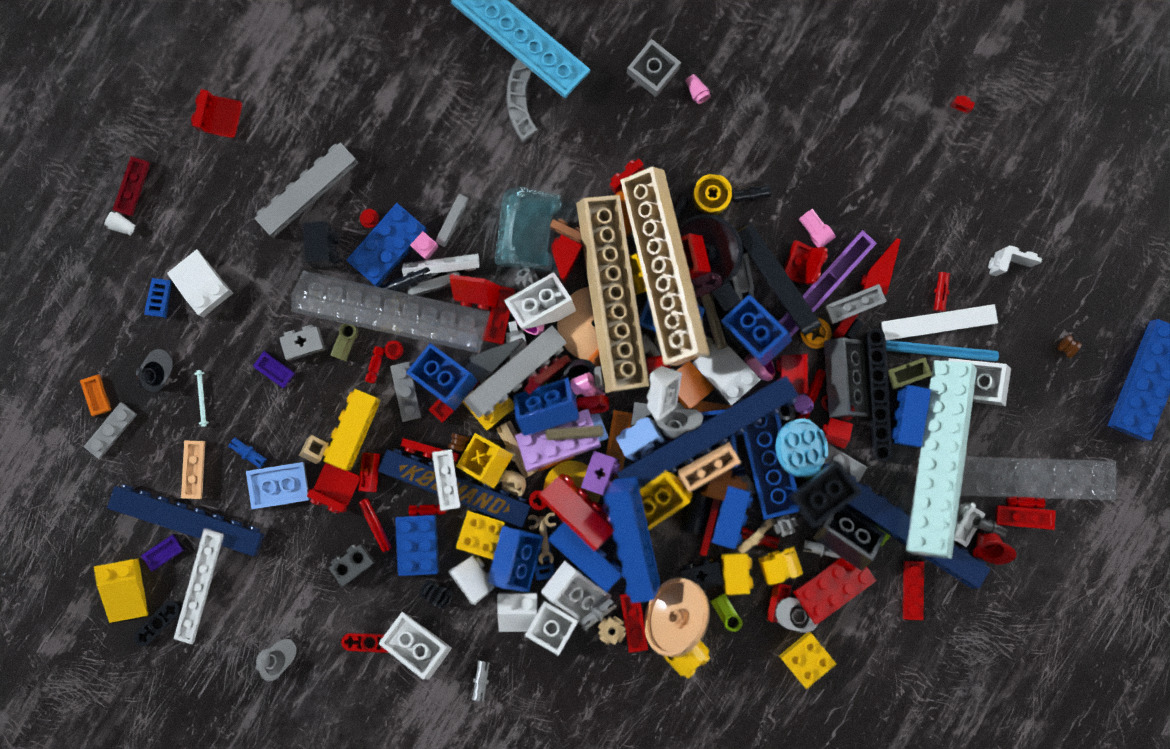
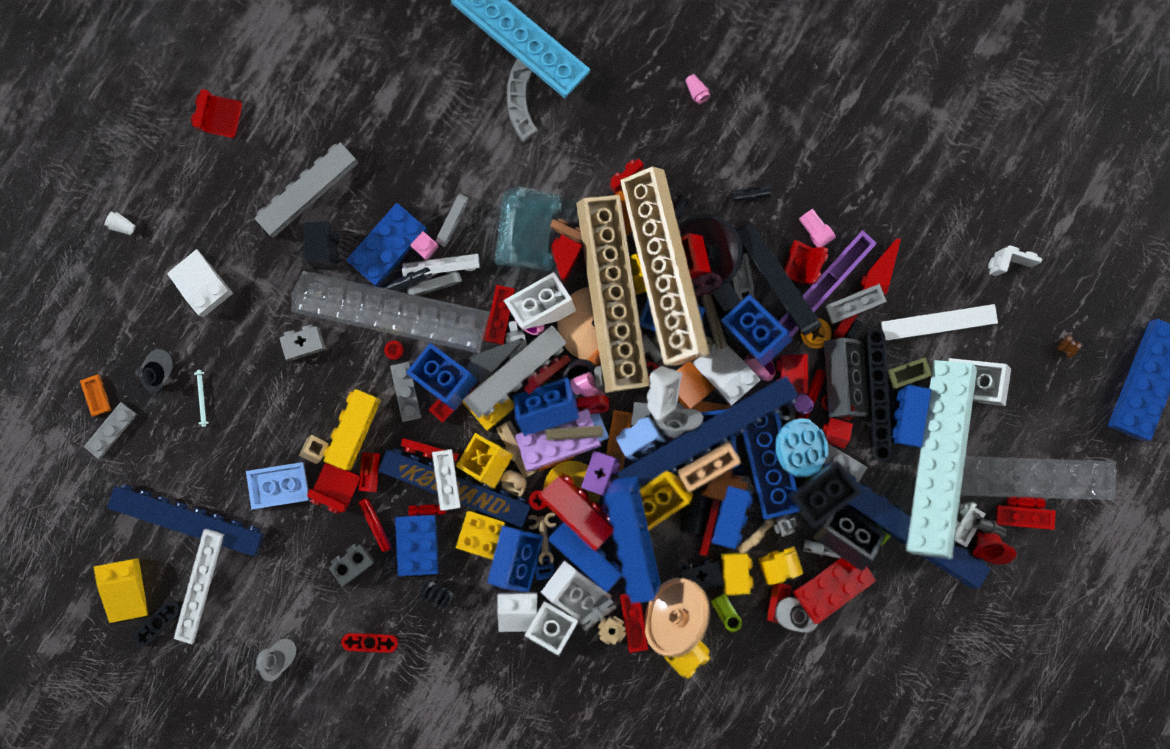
dark red plate [112,156,151,217] -> none
dark purple tile [141,534,185,572] -> none
blue slope [144,278,172,318] -> none
light nougat plate [181,440,205,499] -> none
blue pin [228,437,267,469] -> none
dark purple tile [252,351,296,389] -> none
olive piece [330,322,359,361] -> none
red plate [360,209,379,228] -> none
red axle [365,346,384,384] -> none
white slope [379,612,452,680] -> none
reddish brown wheel [448,433,470,452] -> none
red slope [449,274,500,310] -> none
white slope [450,555,496,604] -> none
light grey pin [472,661,490,702] -> none
light grey gear [514,268,539,291] -> none
light grey brick [627,39,681,97] -> none
red brick [645,355,671,376] -> none
yellow brick [692,174,732,215] -> none
red pin [740,527,780,550] -> none
yellow brick [779,632,836,689] -> none
dark azure axle [886,340,999,361] -> none
red plate [903,561,924,620] -> none
red pin [933,272,951,312] -> none
red plate [950,95,975,114] -> none

